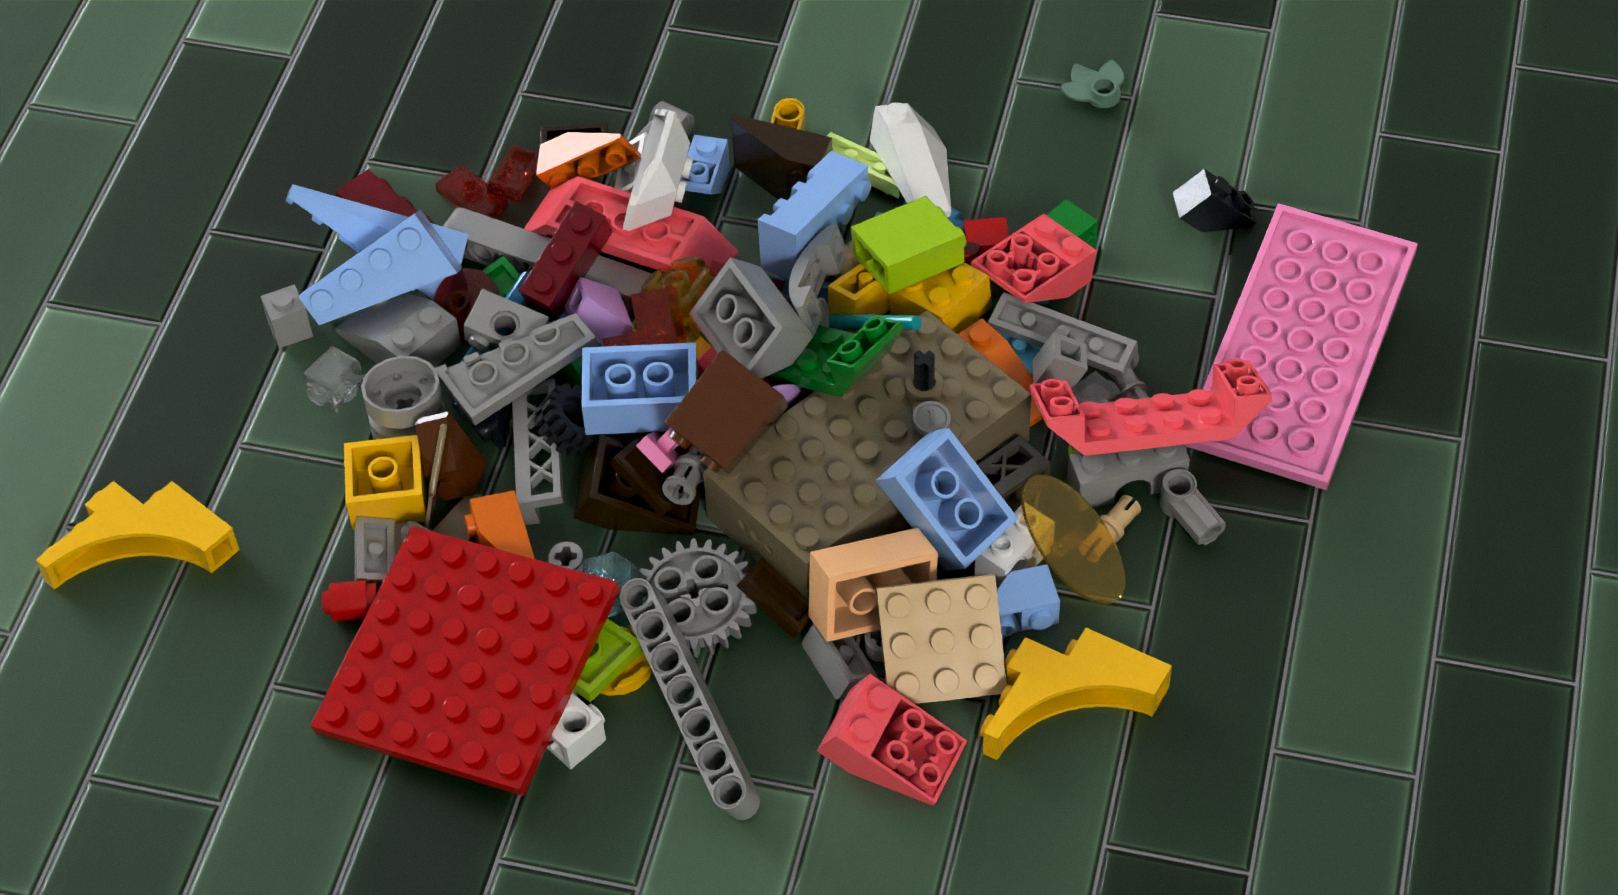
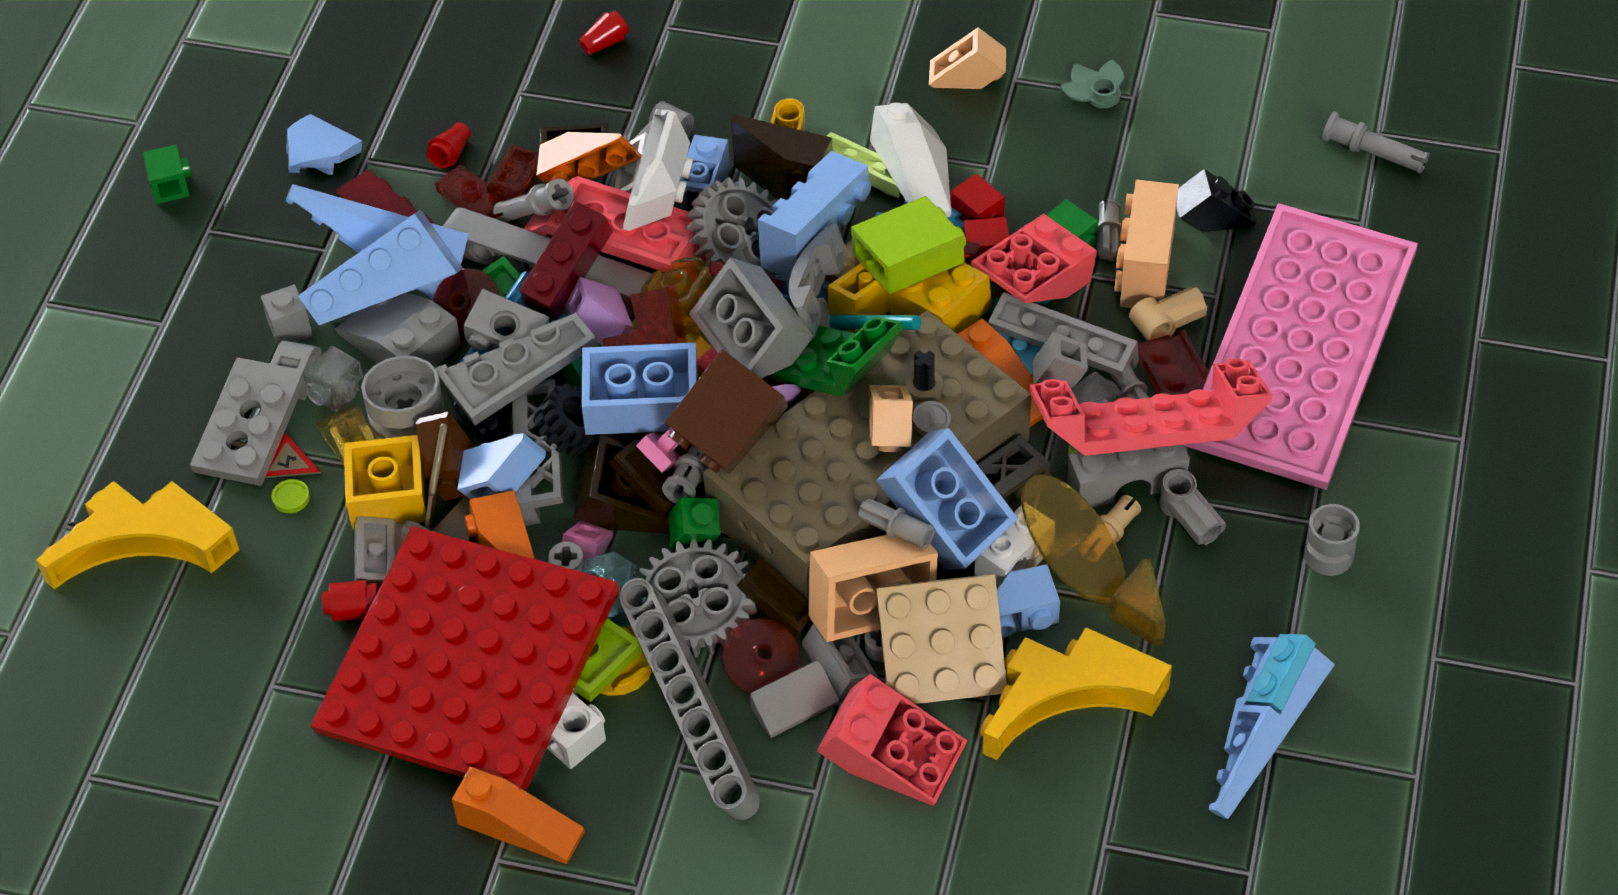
none -> green brick [143,144,192,204]
none -> light grey hinge [190,340,323,486]
none -> piece [231,433,321,478]
none -> lime piece [271,479,310,514]
none -> light blue slope [286,114,363,175]
none -> clear yellow slope [316,407,375,466]
none -> red cone [426,122,471,169]
none -> orange slope [452,767,585,864]
none -> light blue slope [457,433,546,499]
none -> light grey pin [493,178,574,223]
none -> bright pink slope [562,521,613,569]
none -> red cone [578,10,629,56]
none -> green brick [668,497,720,549]
none -> light grey gear [686,177,778,277]
none -> clear red dish [722,619,801,694]
none -> light grey slope [750,661,839,739]
none -> light grey axle [858,499,935,549]
none -> light nougat slope [869,385,913,452]
none -> light nougat slope [929,27,1006,89]
none -> red brick [950,174,1005,221]
none -> light grey axle [1097,199,1122,262]
none -> clear yellow slope [1109,559,1166,646]
none -> light nougat brick [1114,180,1179,308]
none -> tan piece [1129,287,1207,345]
none -> clear red plate [1138,330,1209,395]
none -> light blue wedge [1209,637,1335,819]
none -> medium azure plate [1246,634,1316,711]
none -> light grey wheel [1304,504,1360,576]
none -> light grey pin [1322,111,1429,174]

